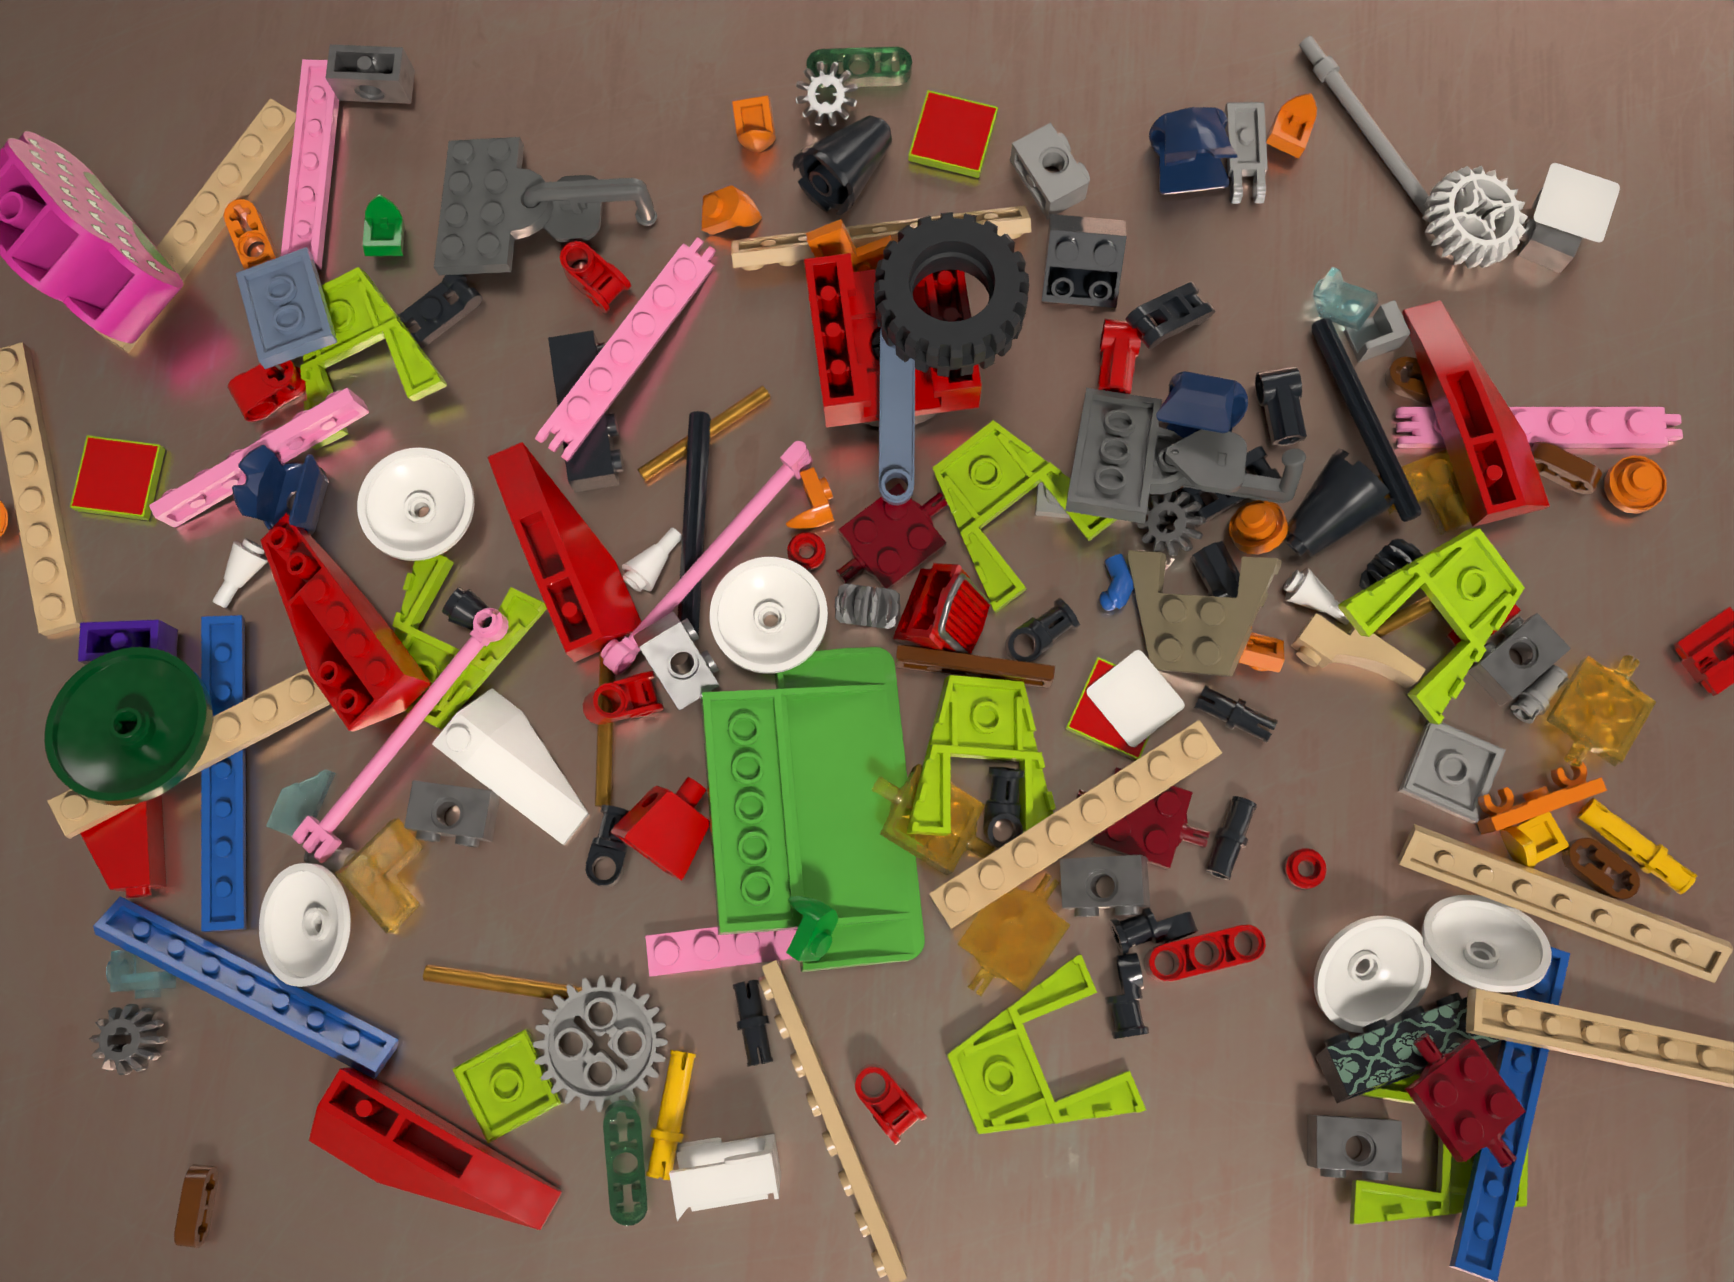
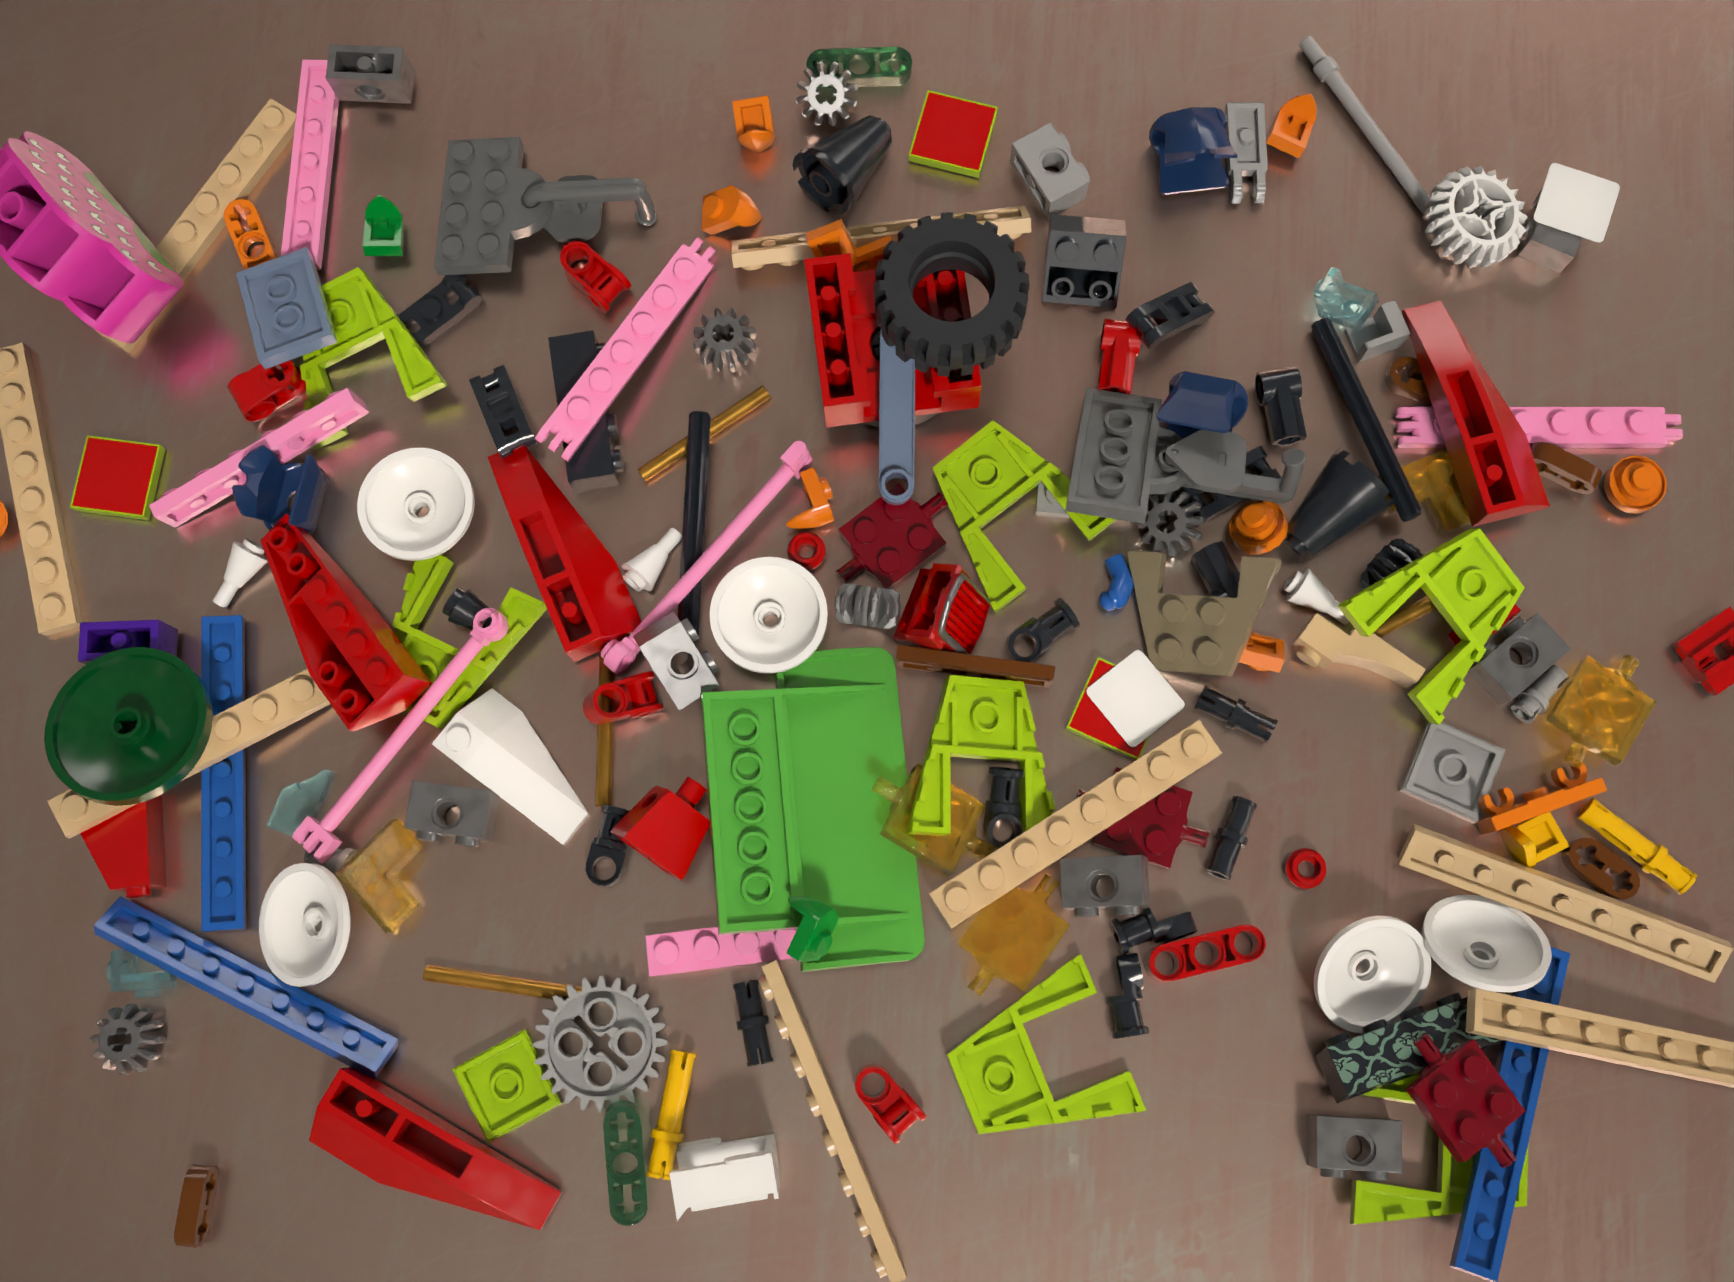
none -> black plate [469,364,538,459]
none -> flat silver gear [693,307,757,373]

